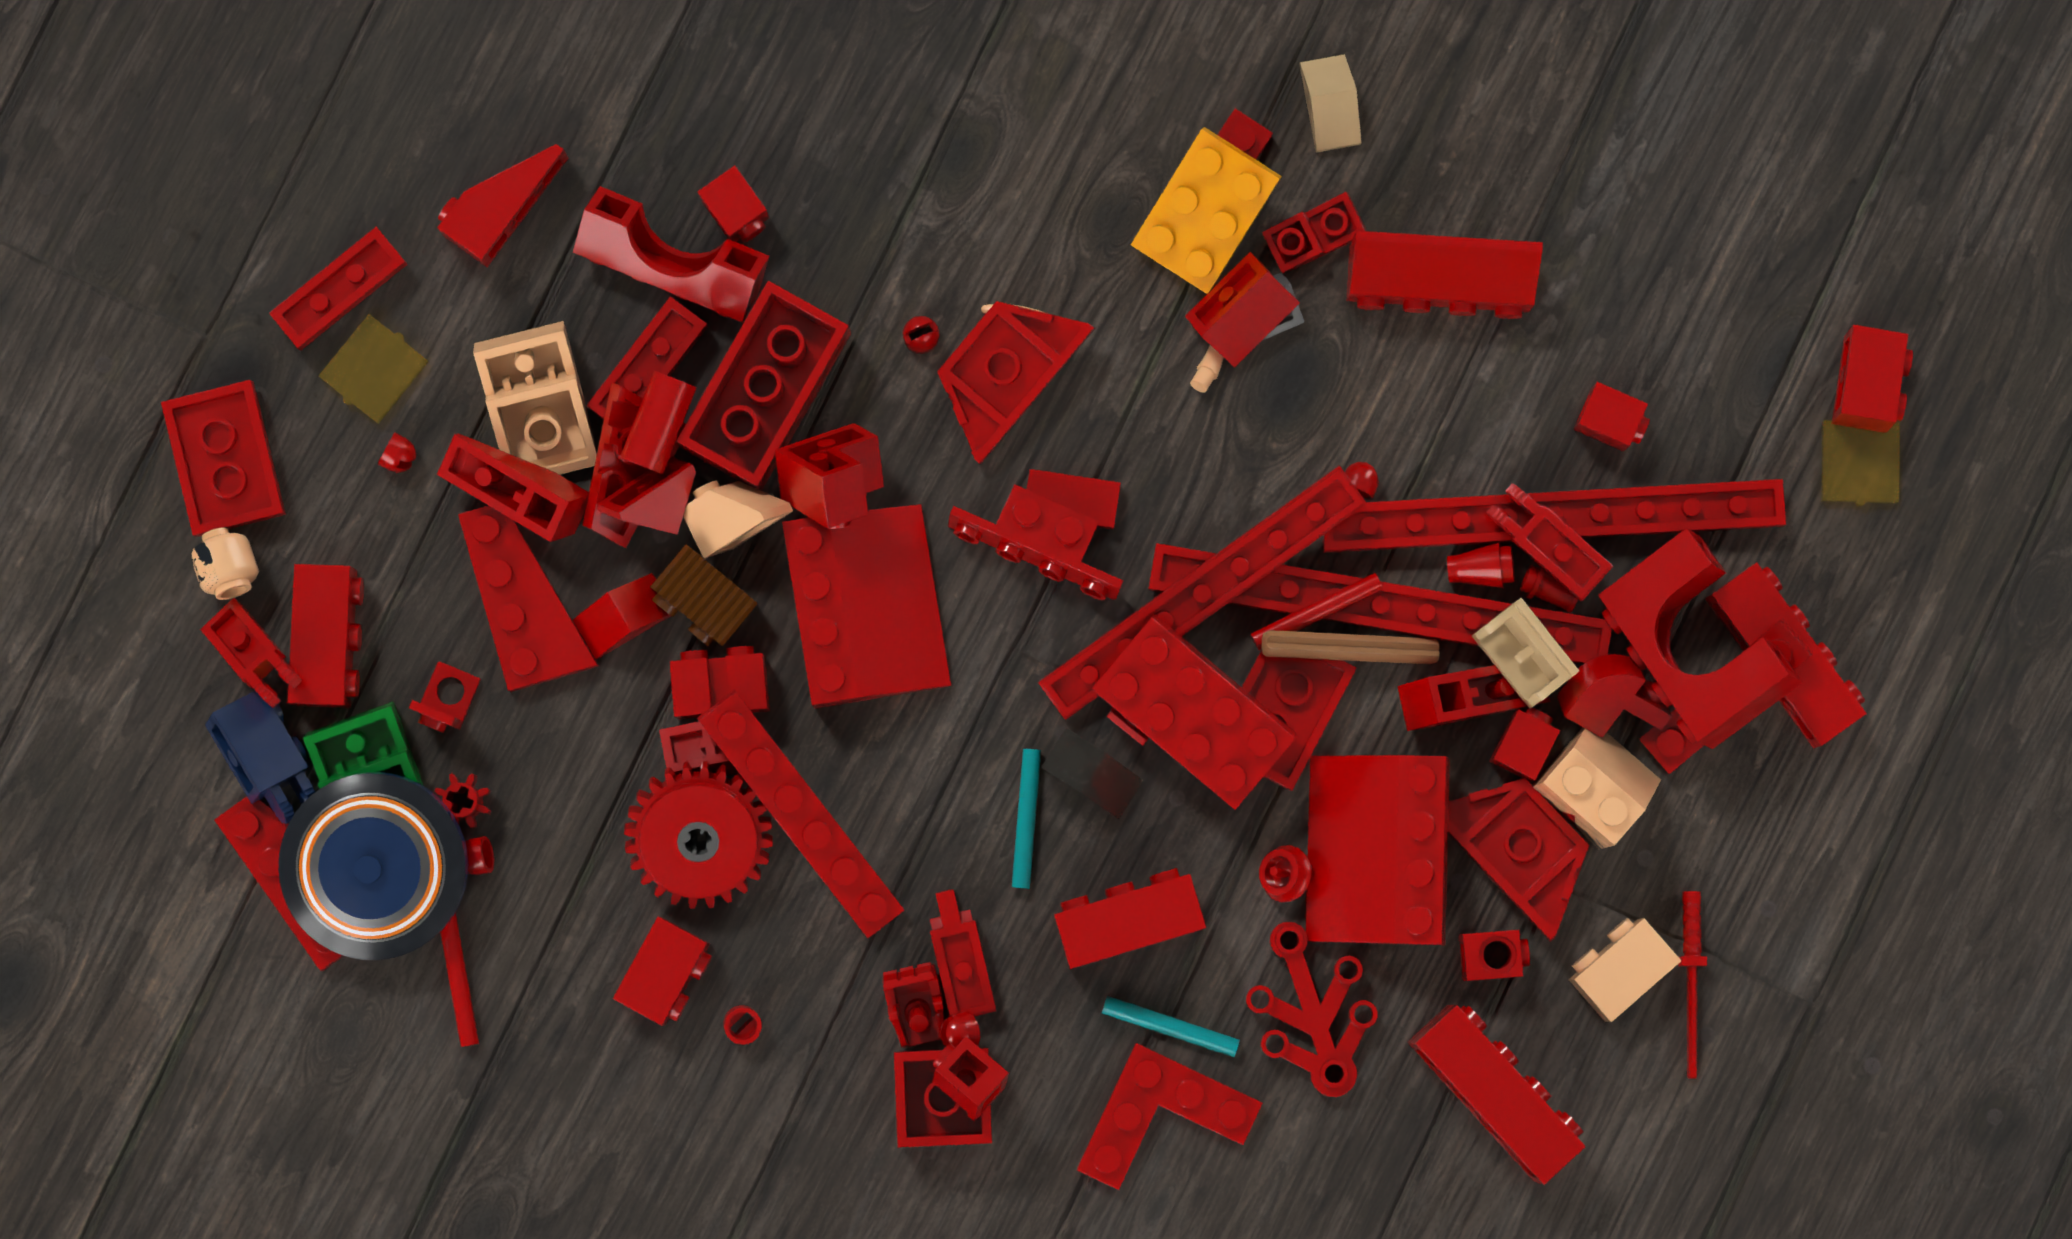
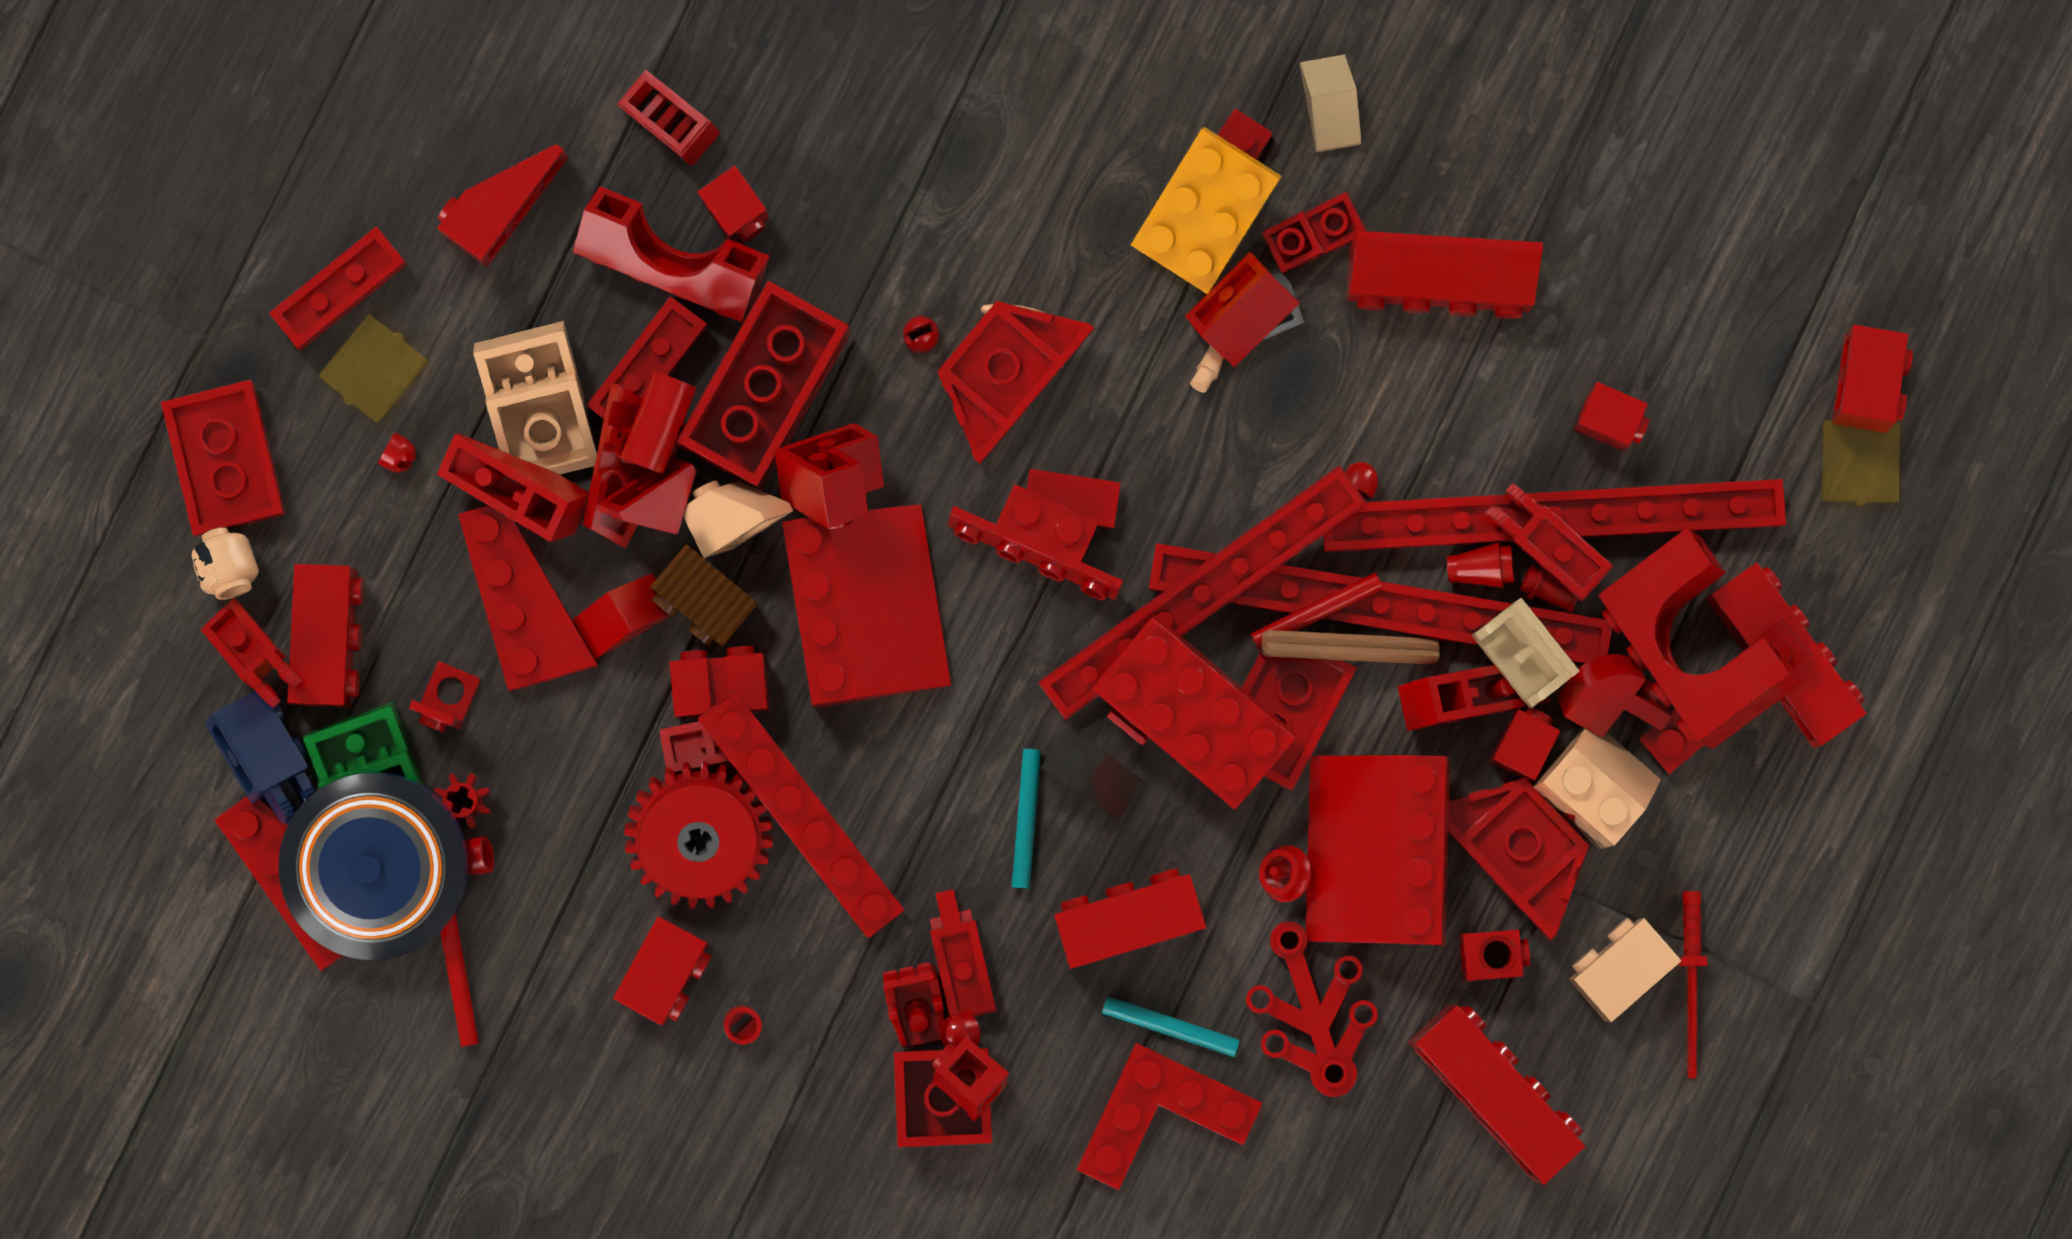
none -> red slope [617,70,720,166]

